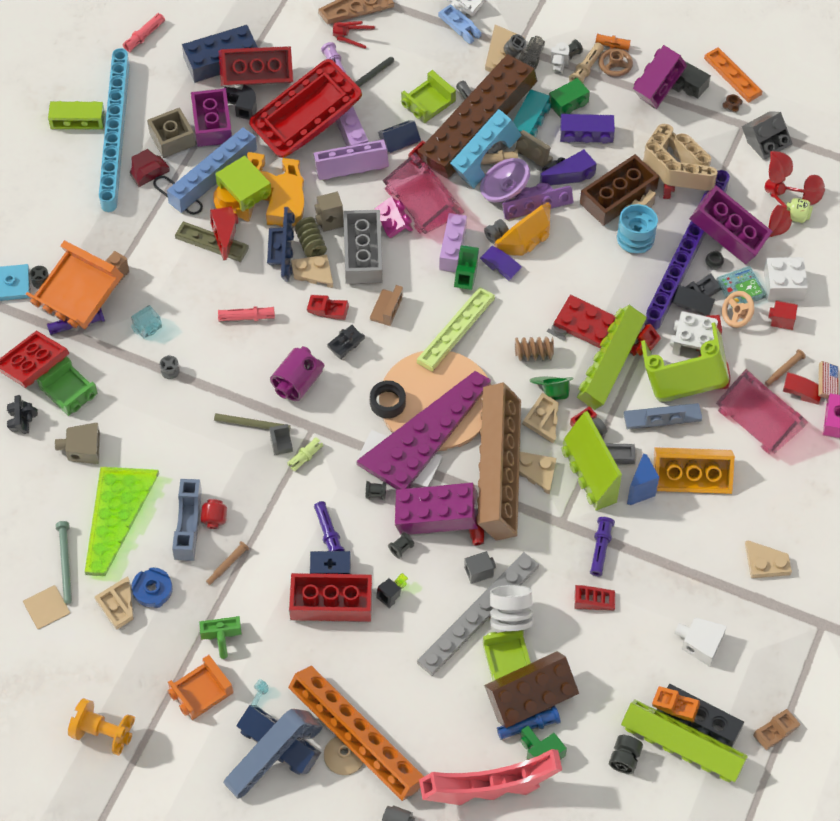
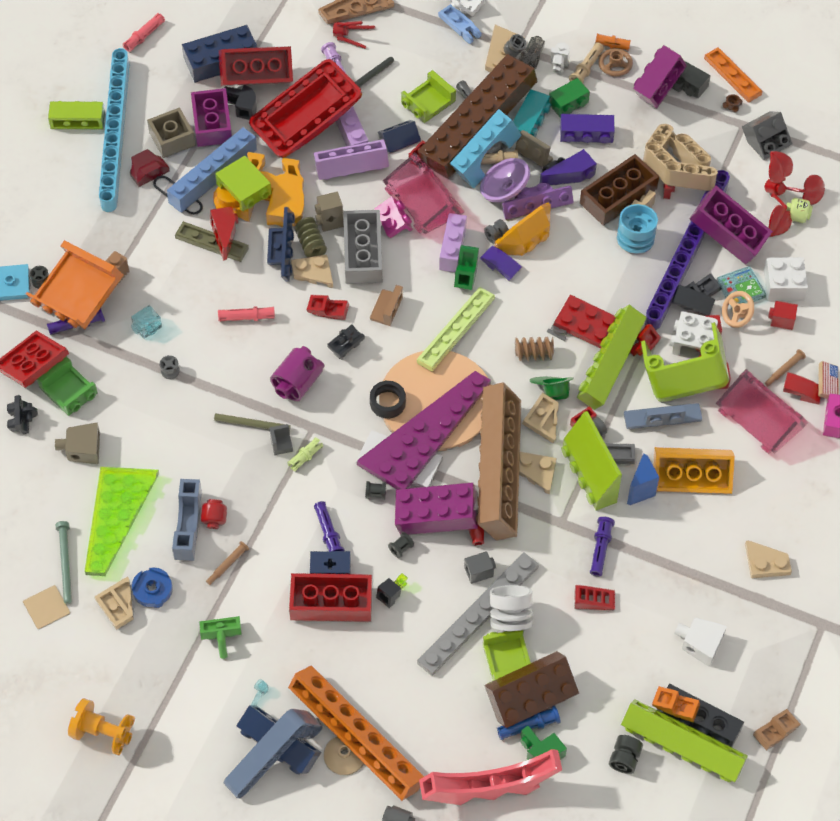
orange panel [167,655,233,720] -> none
pearl dark grey bush [568,39,583,61] -> none
pearl dark grey plate [705,251,724,269] -> none

